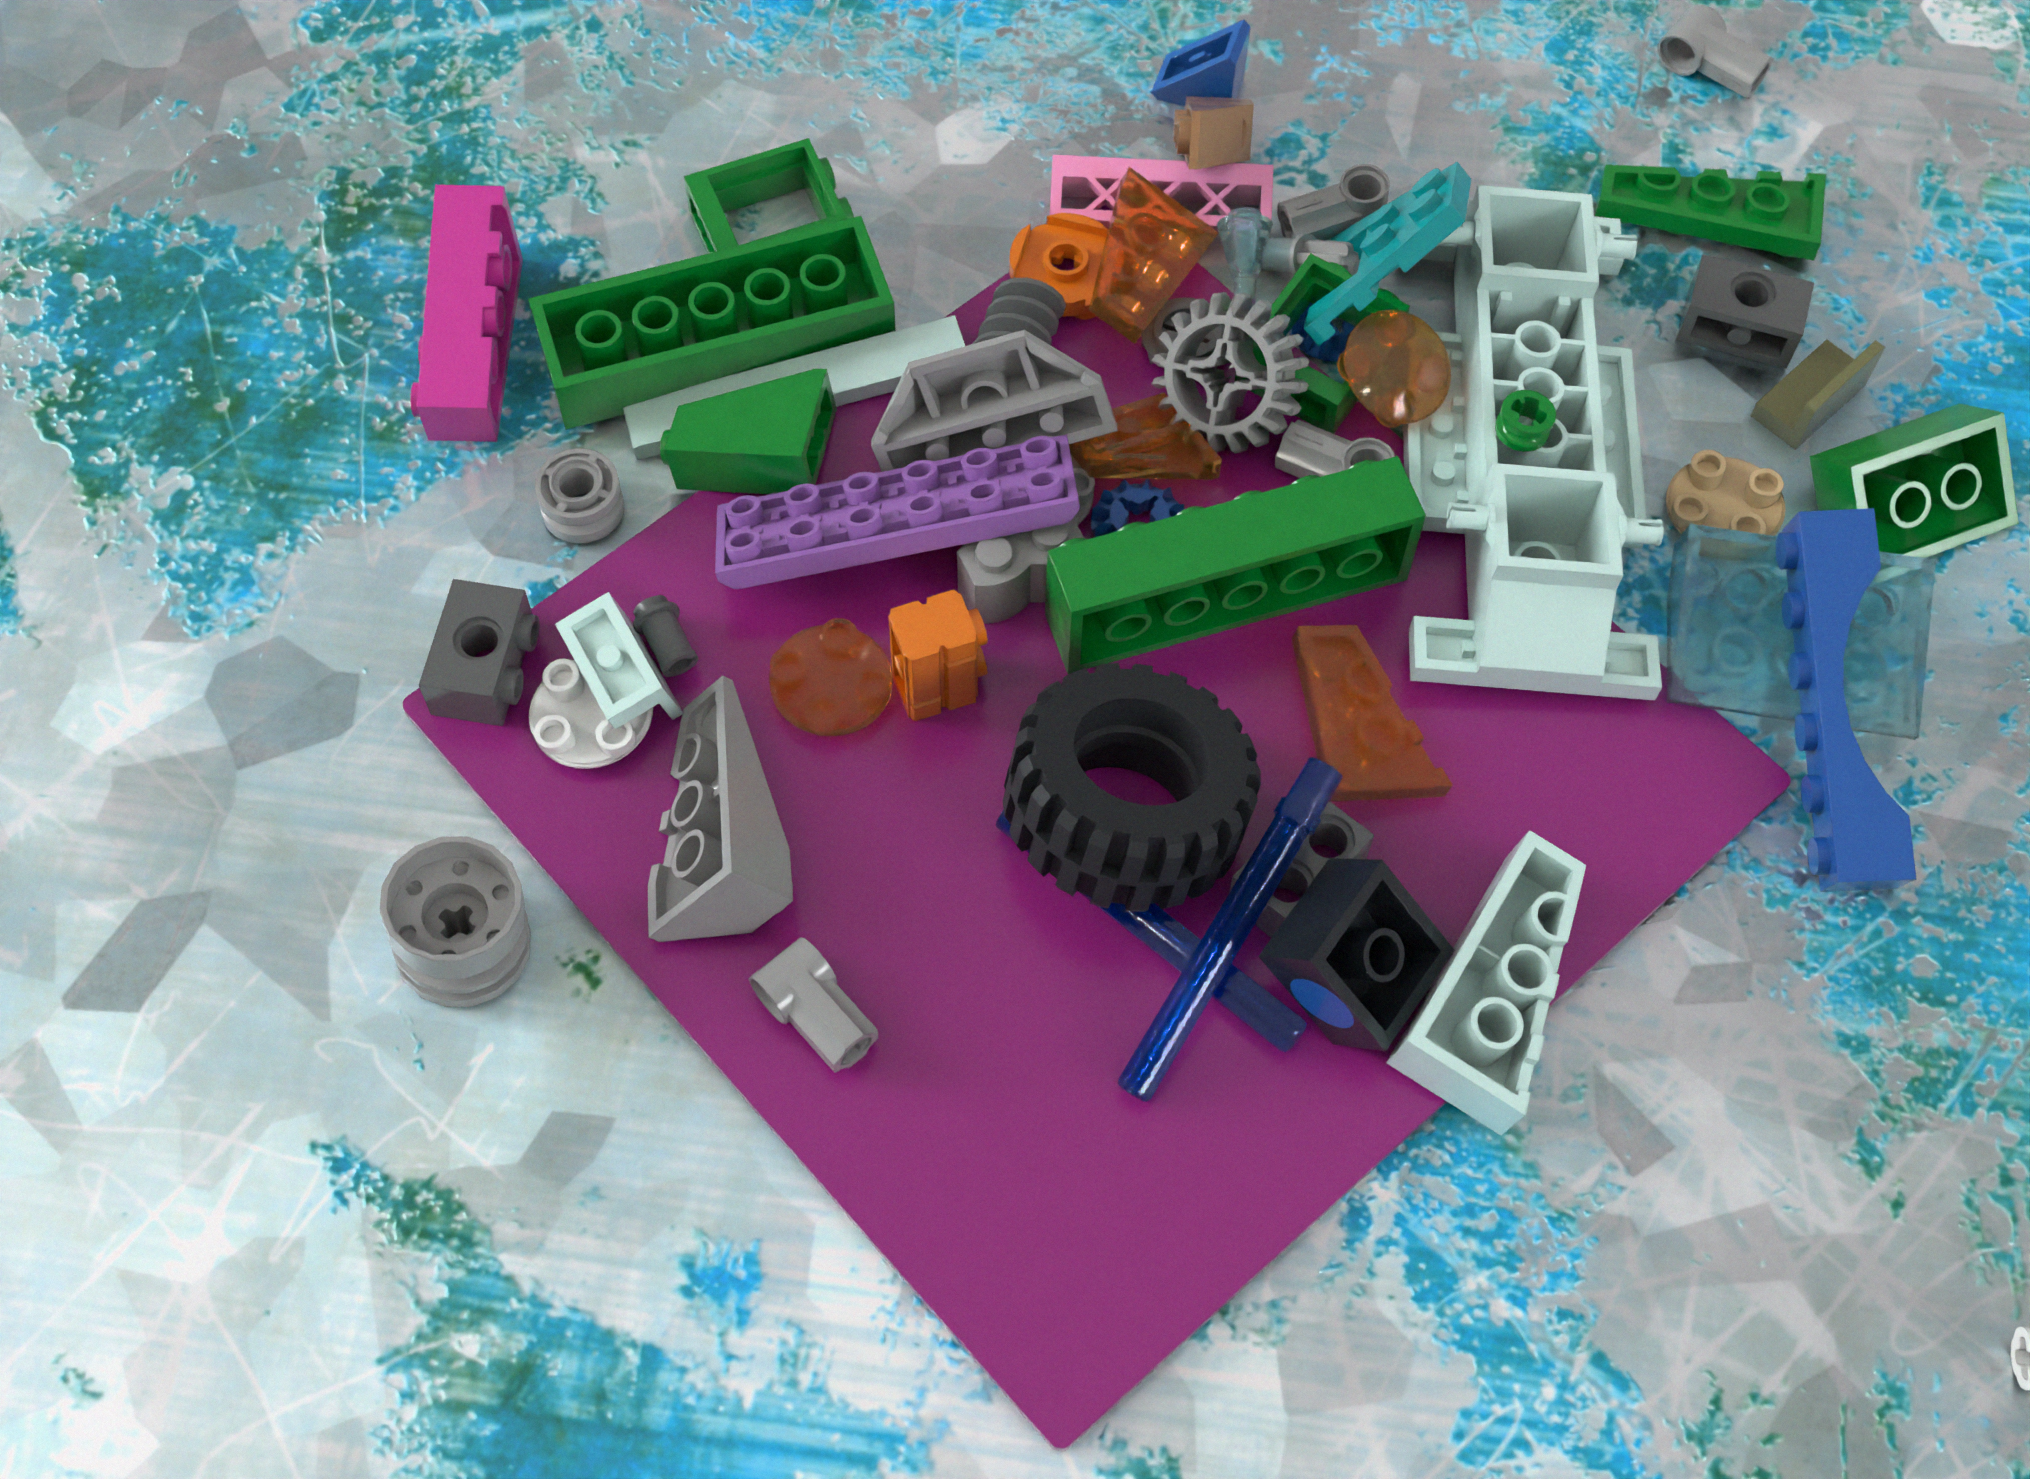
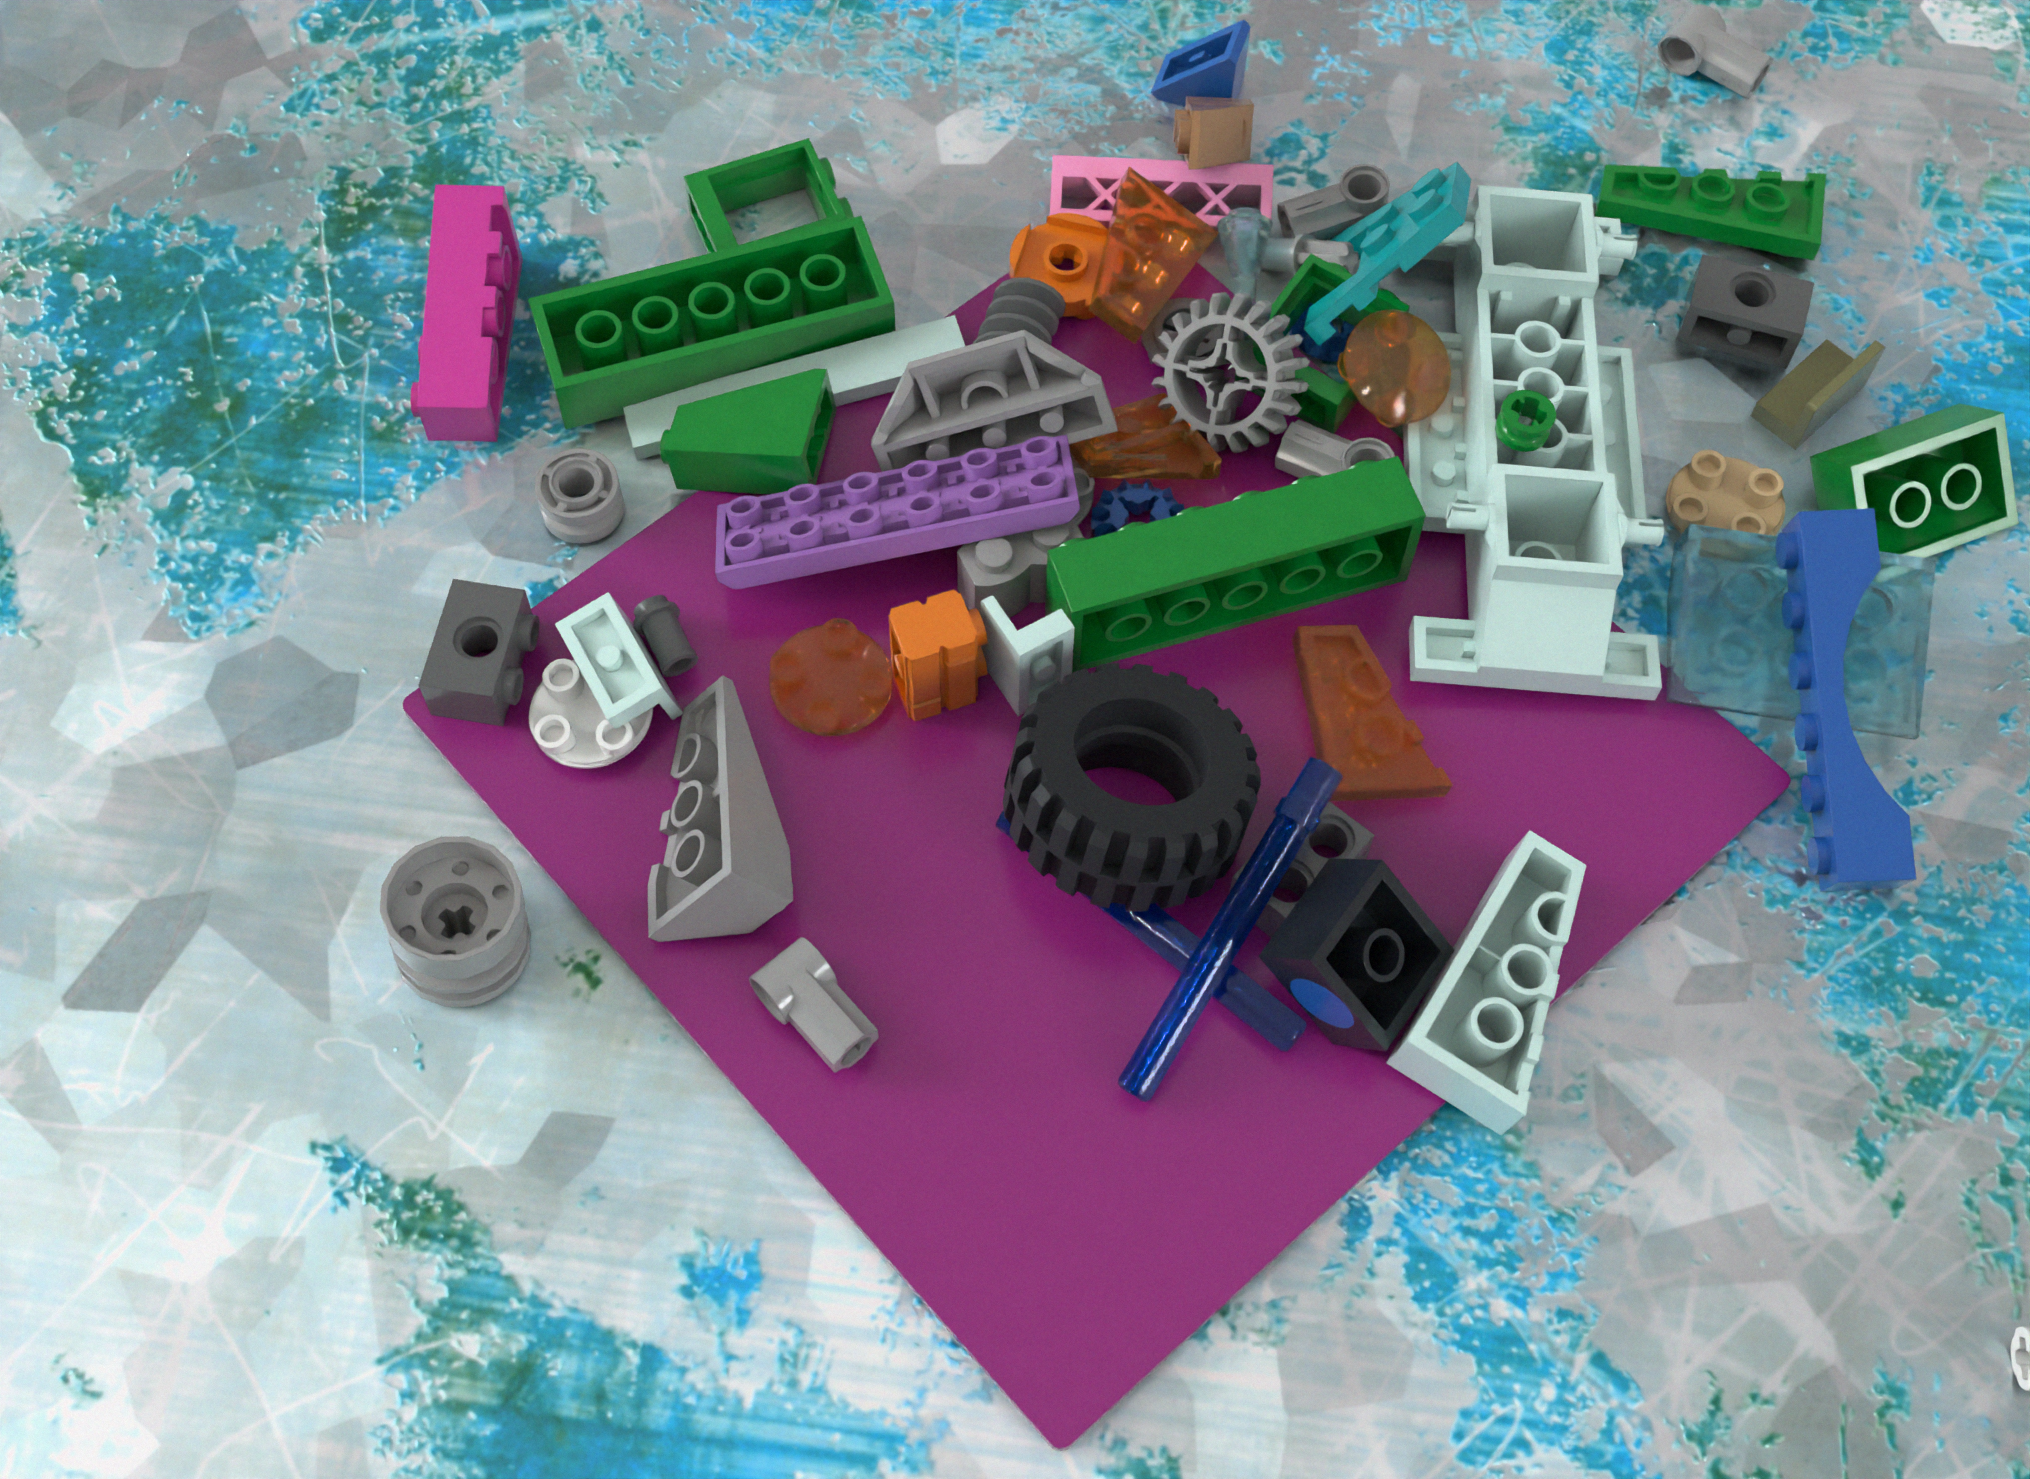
none -> light aqua panel [980,595,1075,716]

